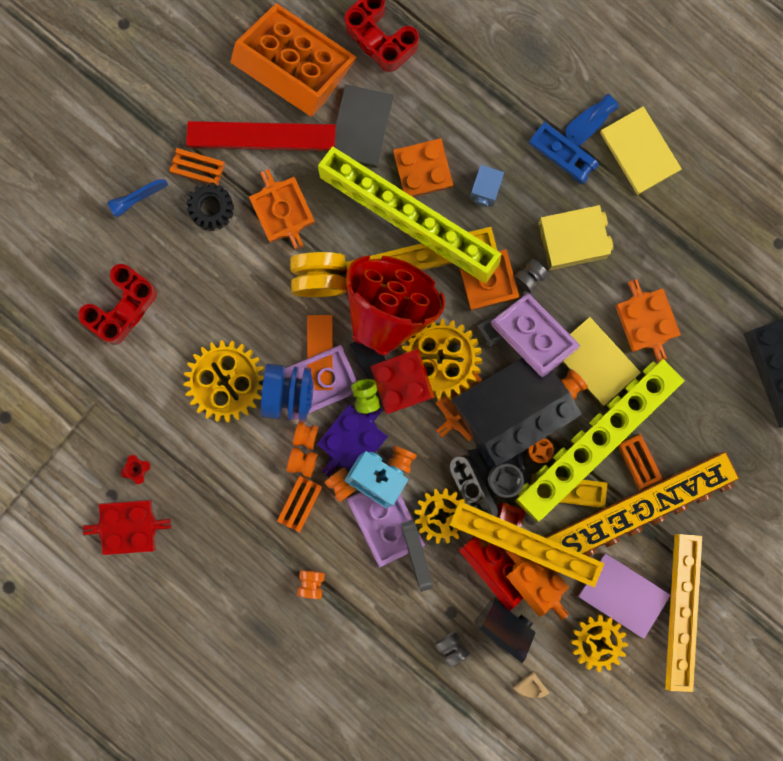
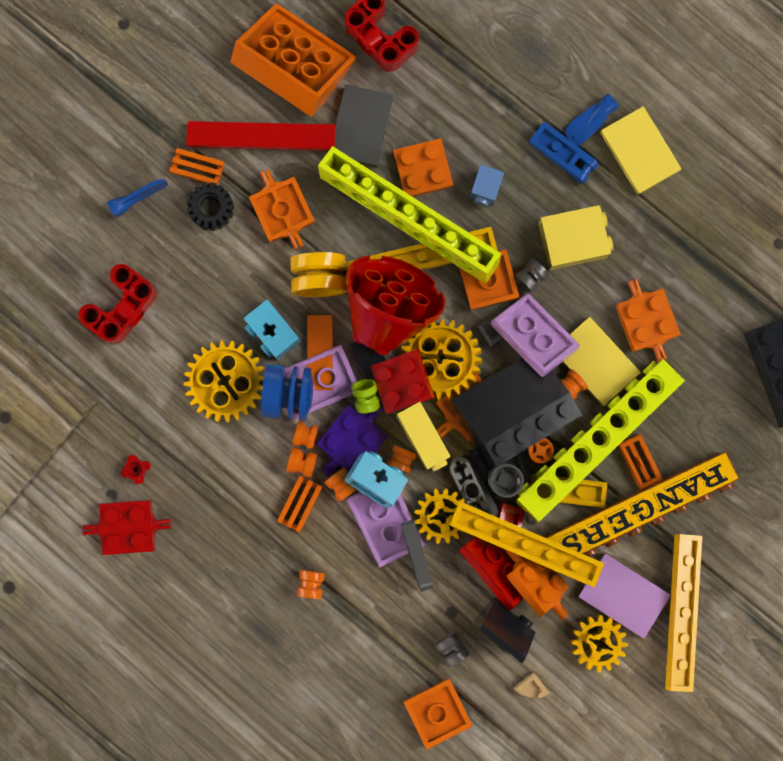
none -> medium azure brick [243,300,301,360]
none -> light yellow brick [397,402,451,472]
none -> orange plate [403,678,473,750]

